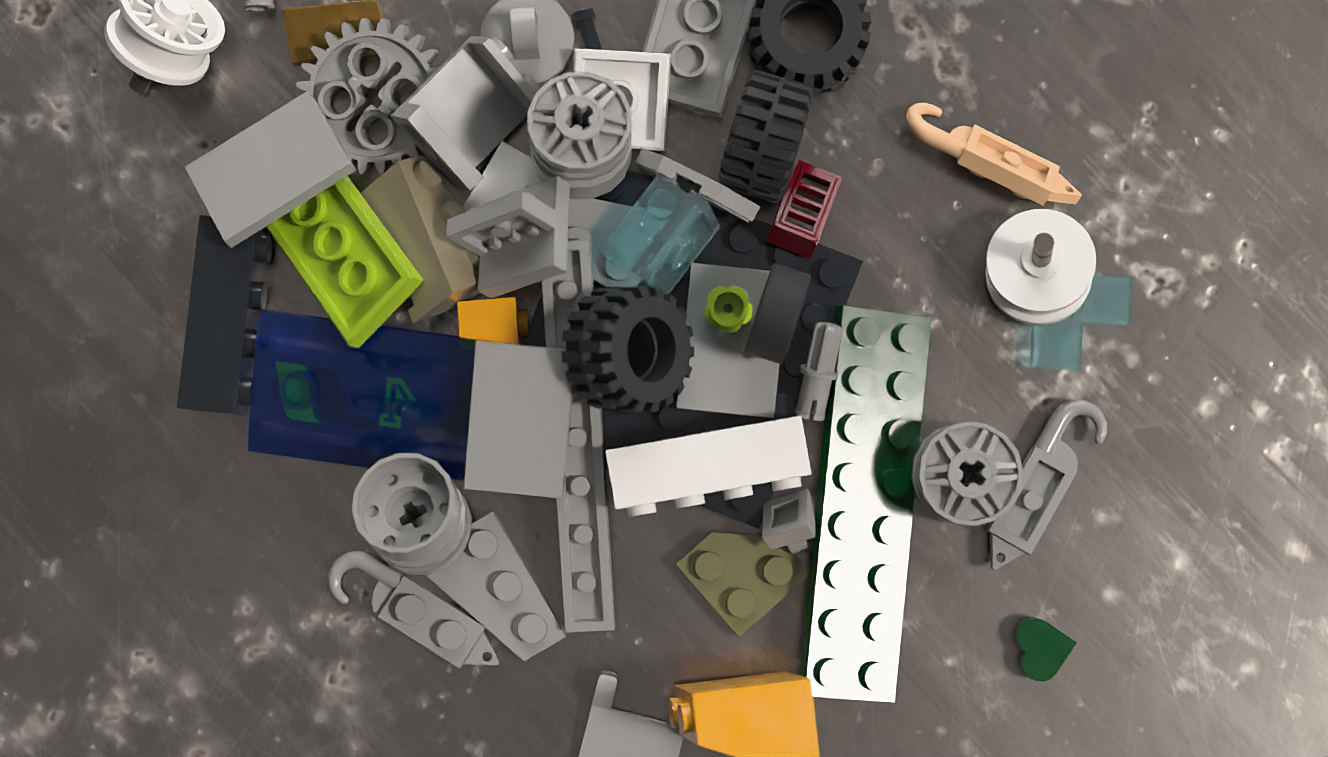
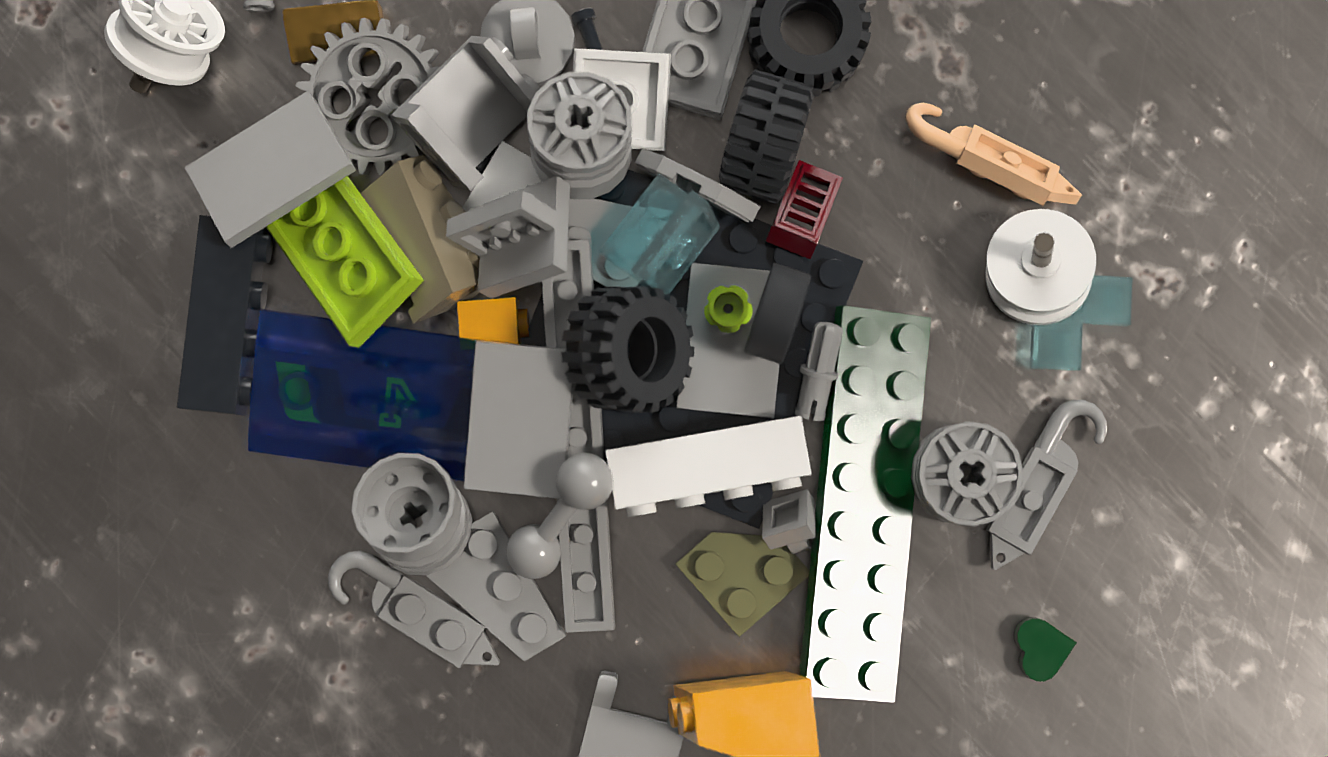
none -> light grey piece [506,453,613,579]

